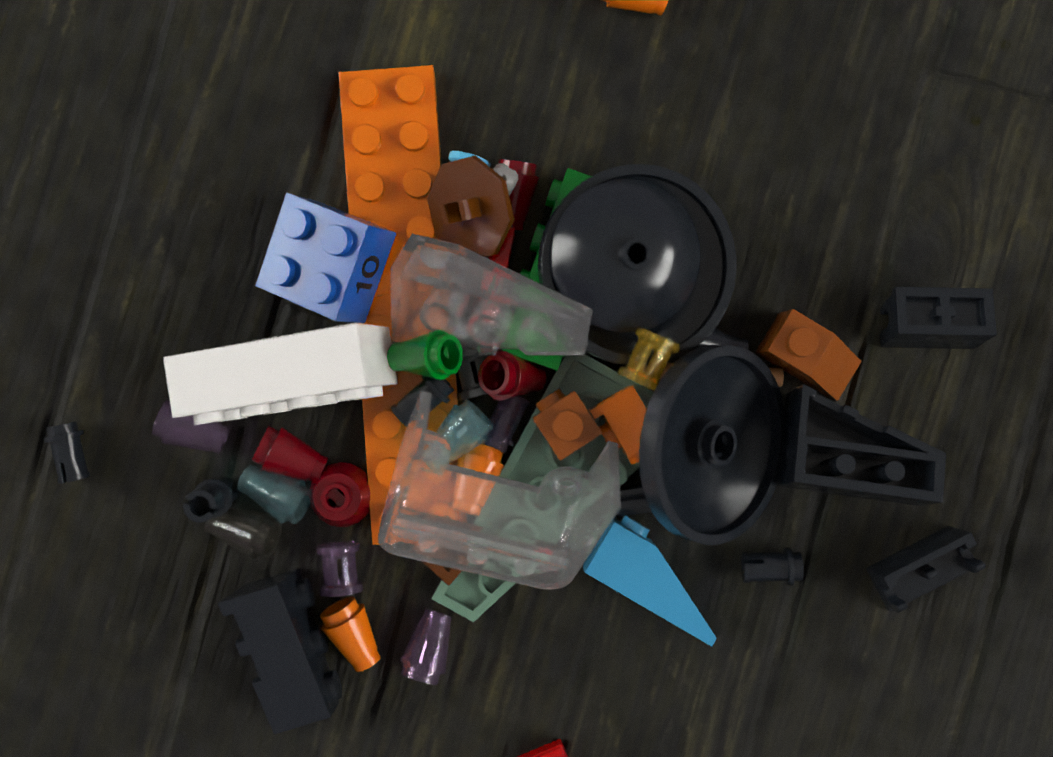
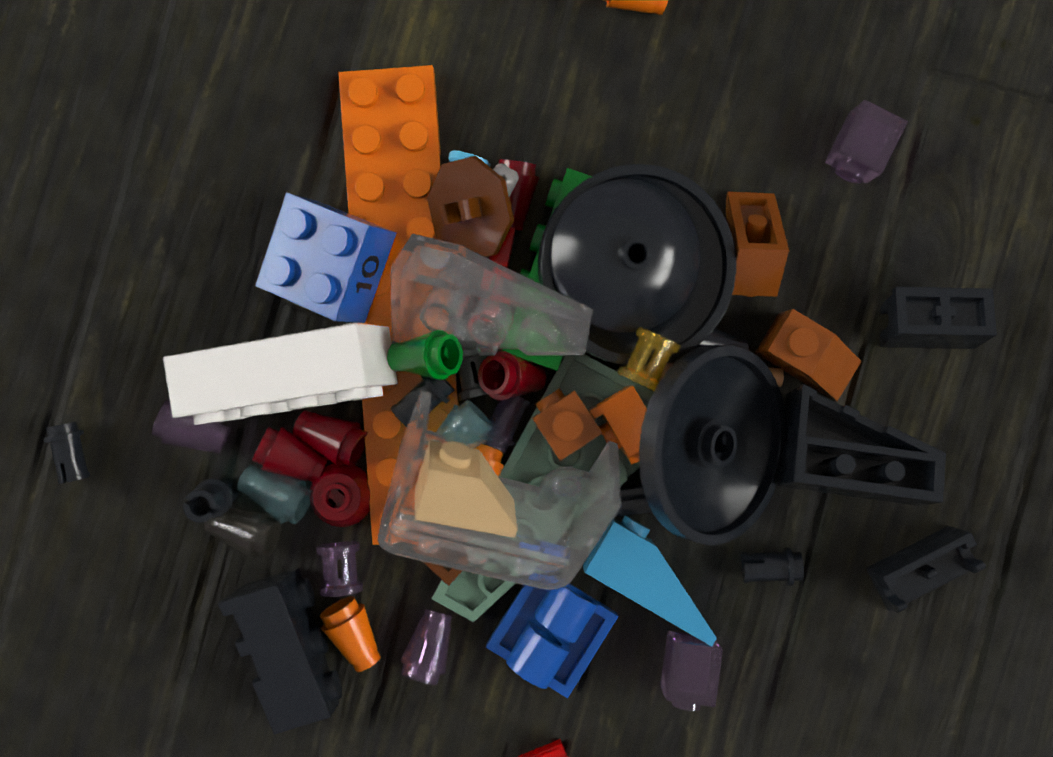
none -> dark red cone [293,410,368,467]
none -> tan slope [414,440,518,538]
none -> blue plate [486,563,618,699]
none -> clear purple brick [660,631,723,711]
none -> dark orange slope [726,192,789,297]
none -> clear purple brick [825,100,908,183]

